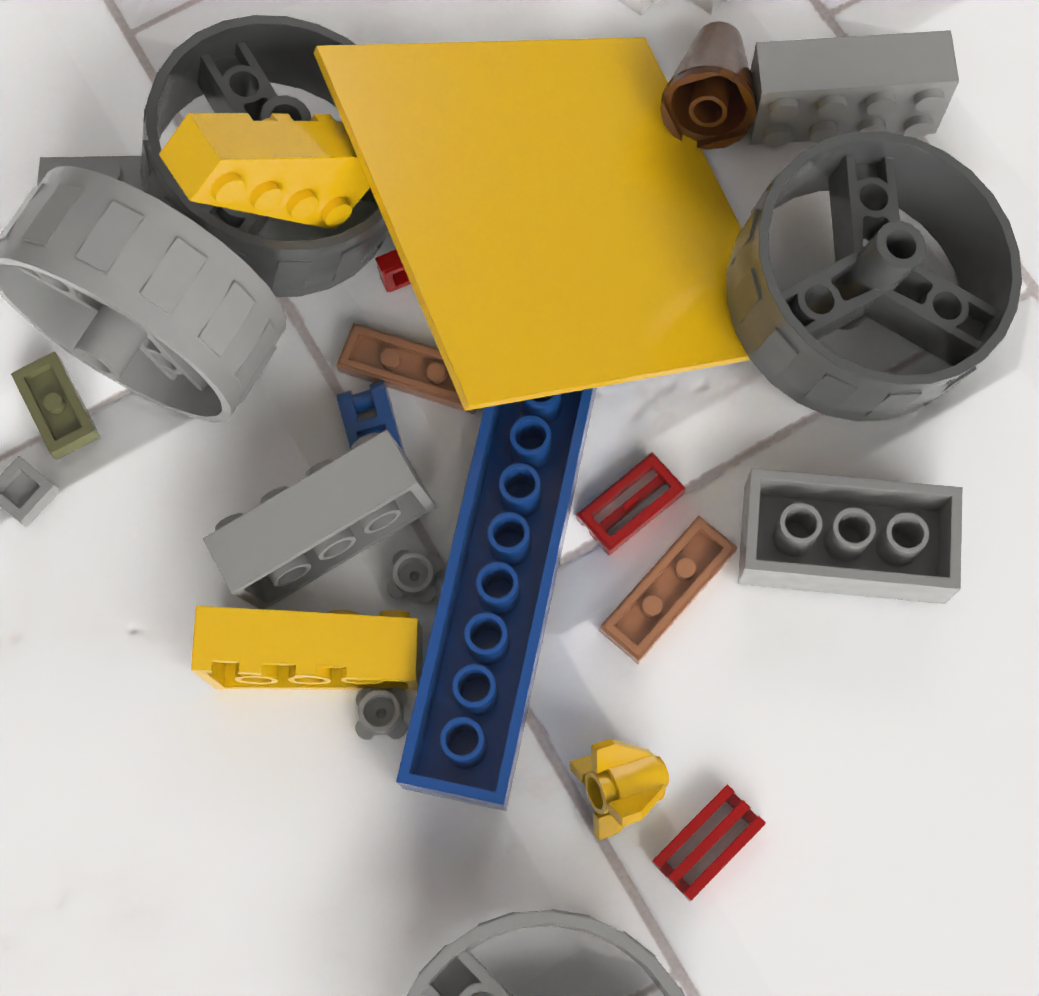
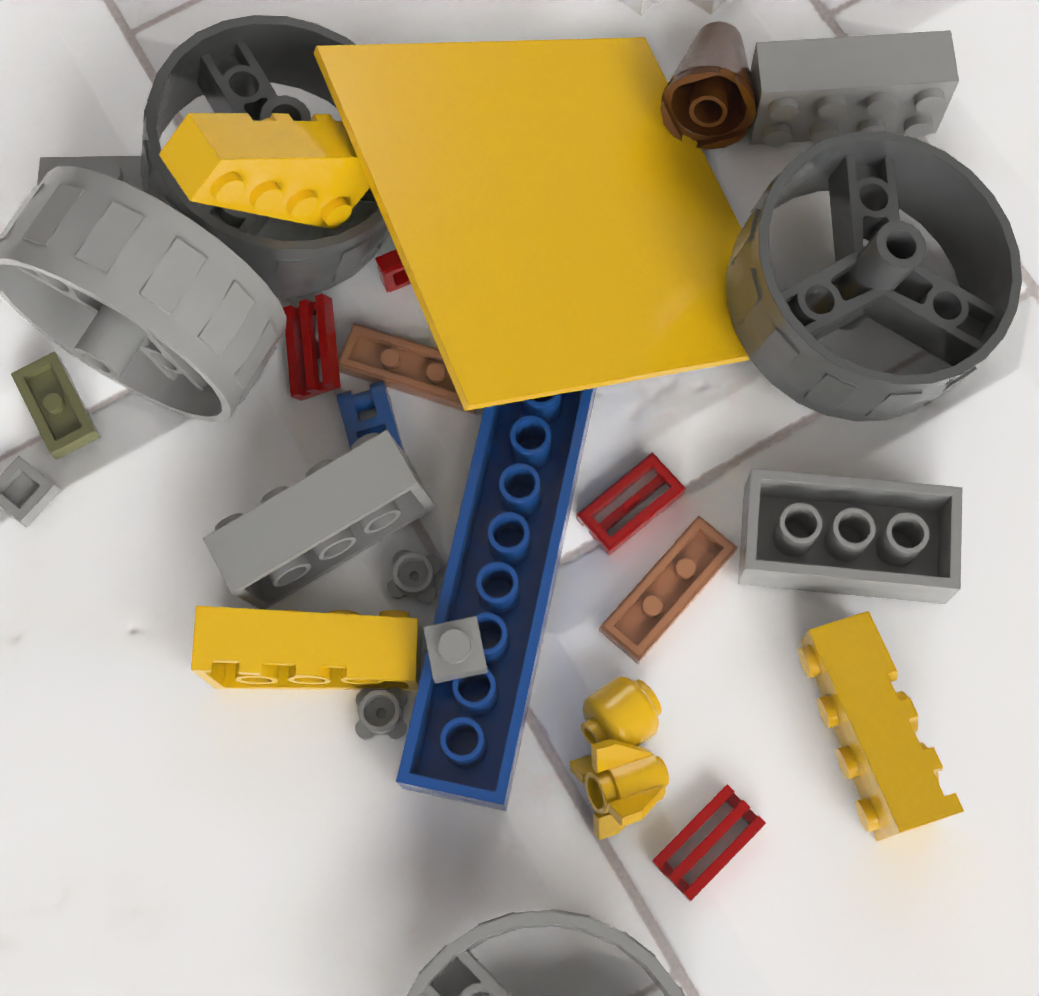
none -> red tile [283,293,341,401]
none -> light grey plate [423,616,488,684]
none -> yellow head [580,676,662,746]
none -> yellow wedge [798,611,964,842]

